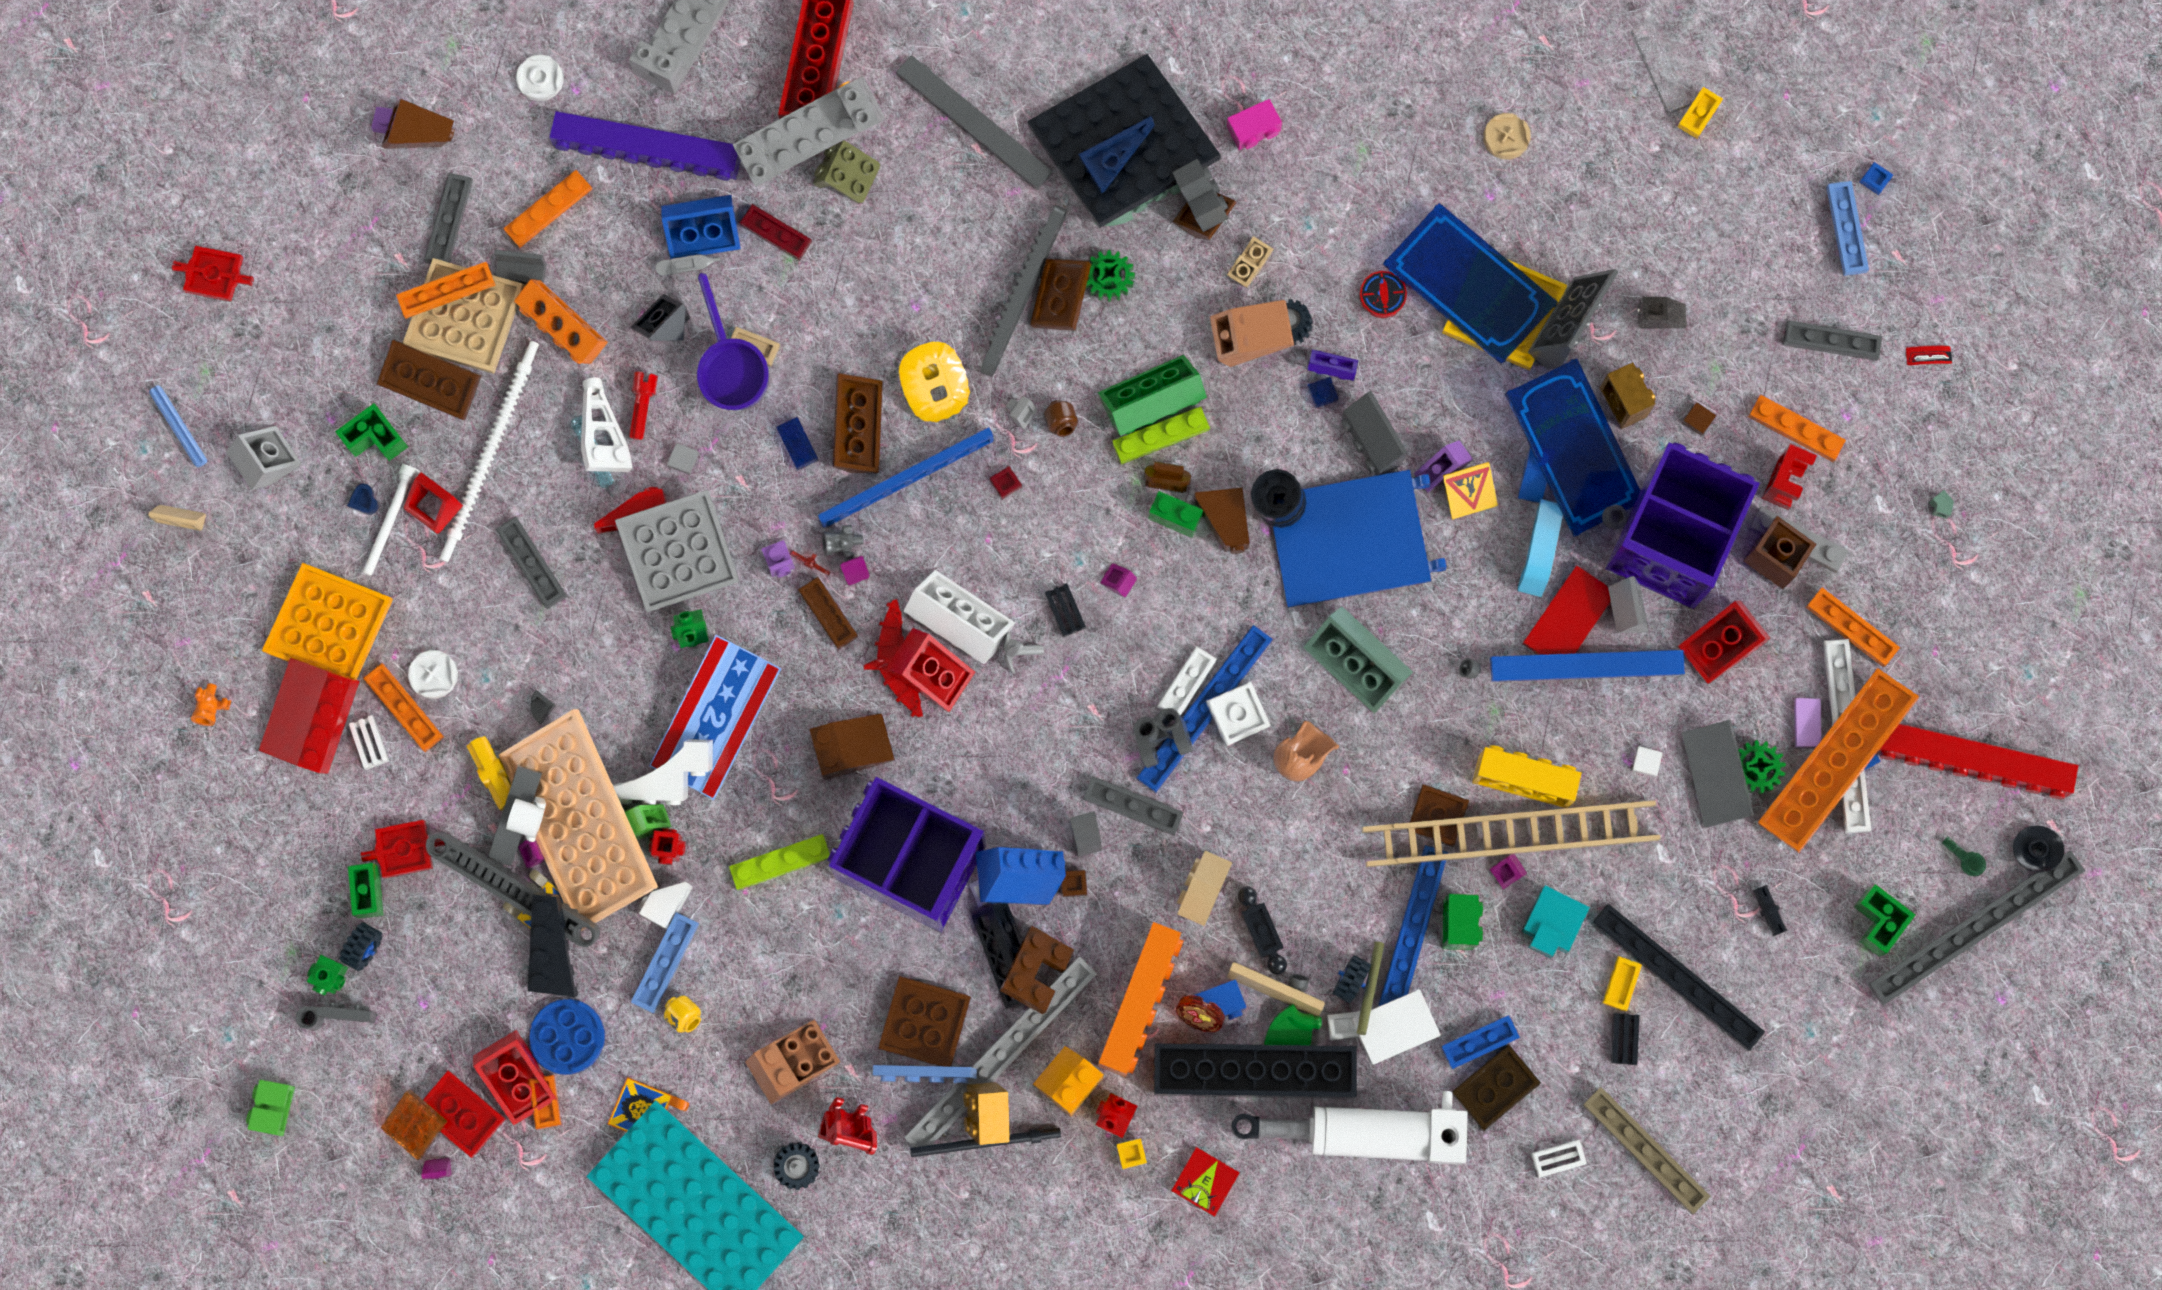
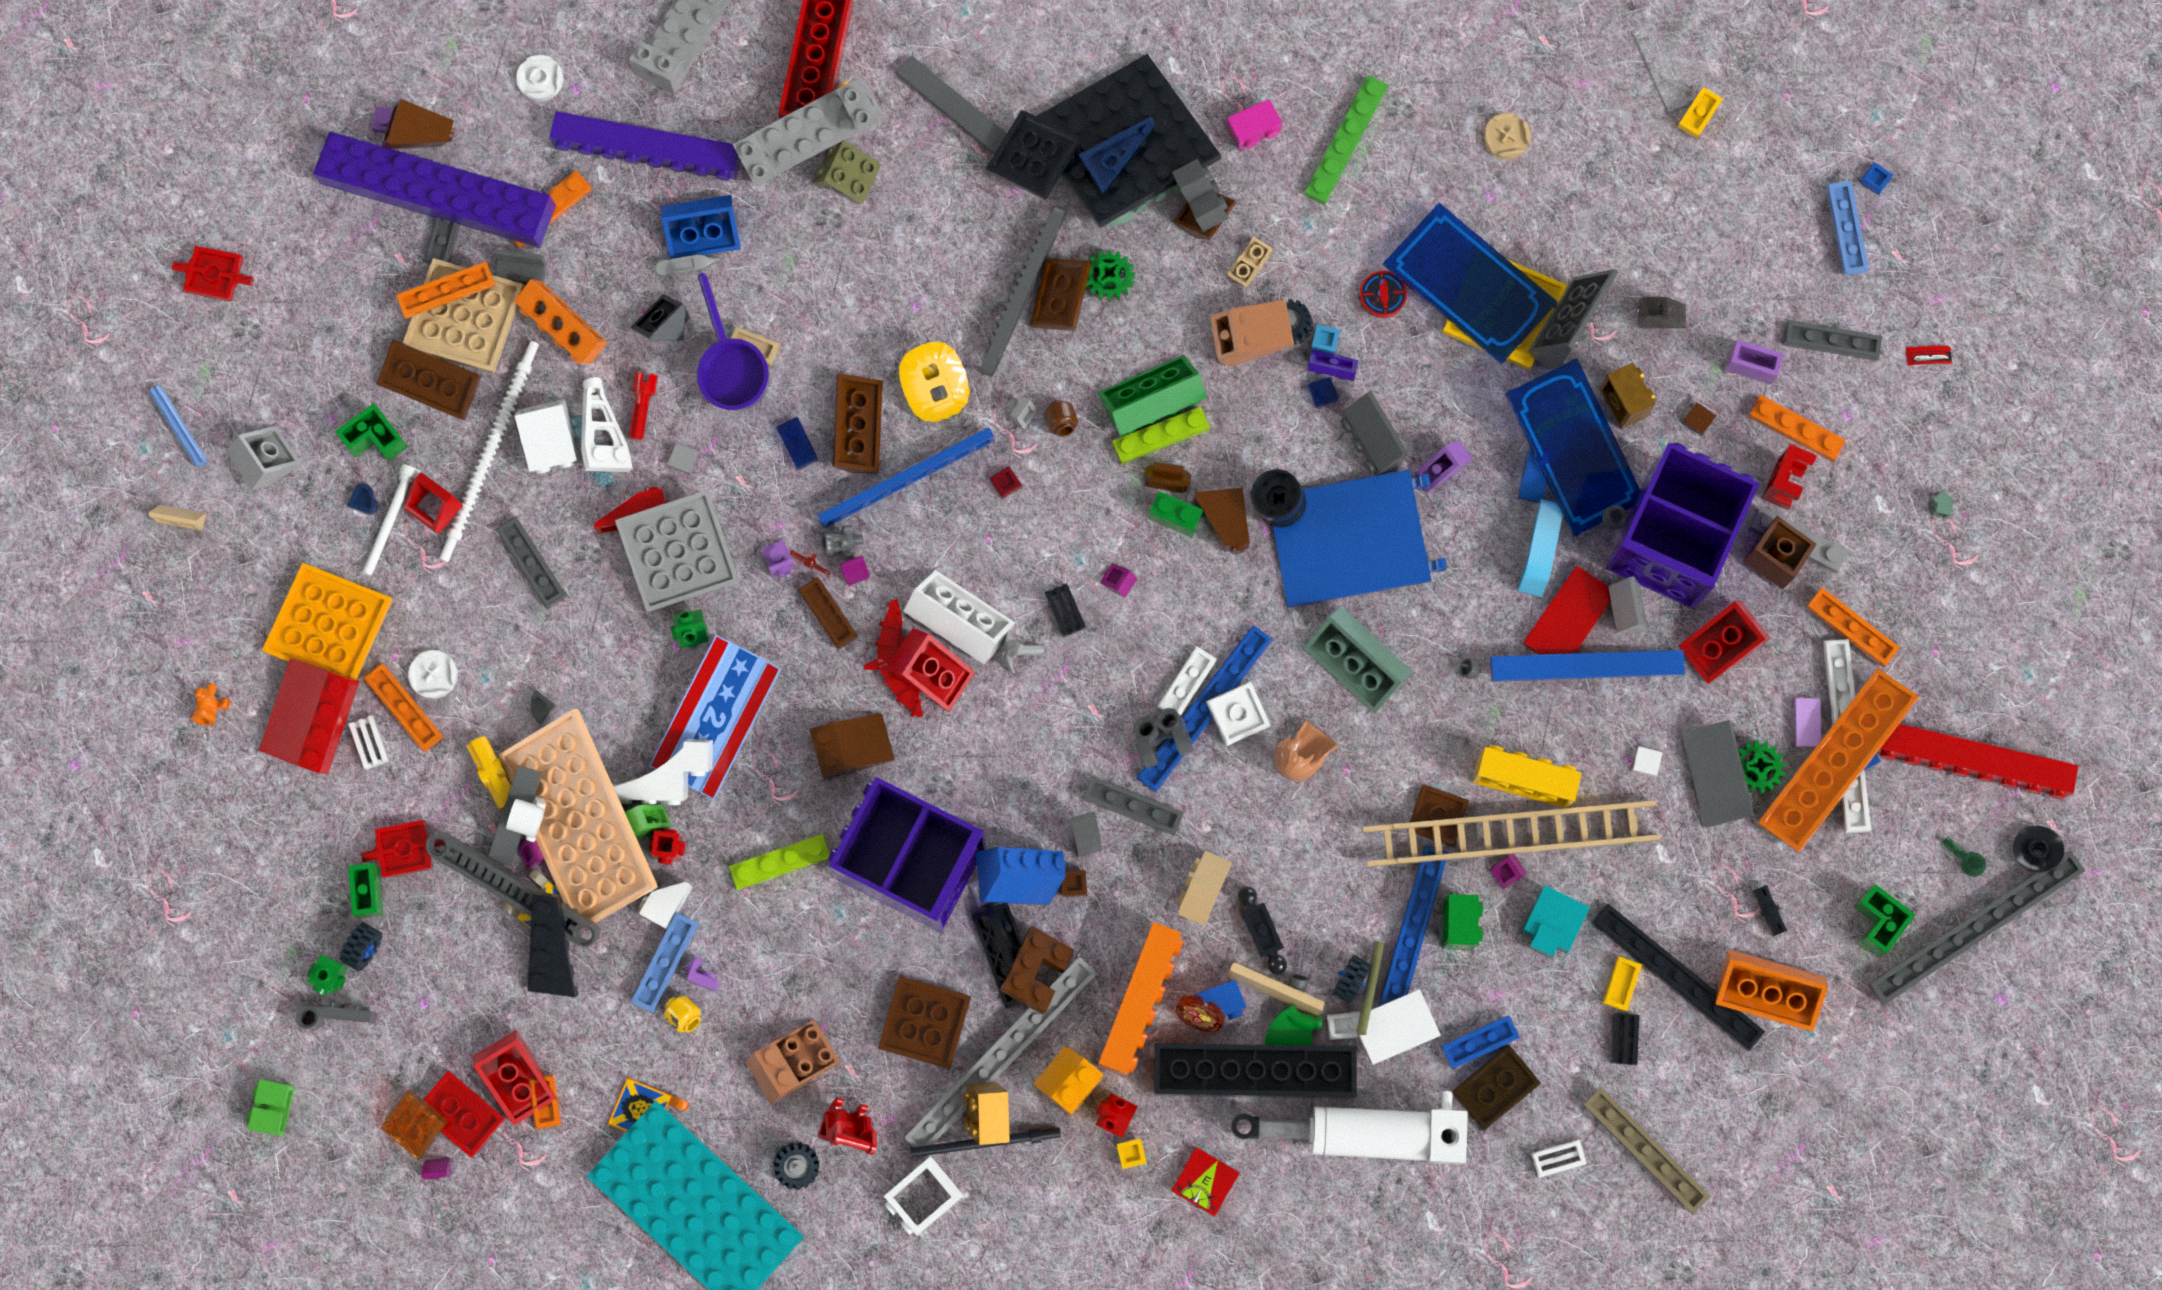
blue tile [529,999,605,1075] -> none
dark red tile [739,204,812,261] -> none
medium blue plate [873,1065,977,1084] -> none
yellow piece [1443,462,1498,520] -> none
none -> dark purple brick [313,131,556,248]
none -> white slope [515,399,578,474]
none -> medium lavender bracket [685,956,721,993]
none -> white window [884,1156,964,1236]
none -> black plate [986,110,1082,200]
none -> bright green plate [1304,75,1389,205]
none -> dark azure plate [1311,324,1340,354]
none -> orange slope [1715,949,1829,1032]
none -> medium lavender brick [1725,340,1784,384]

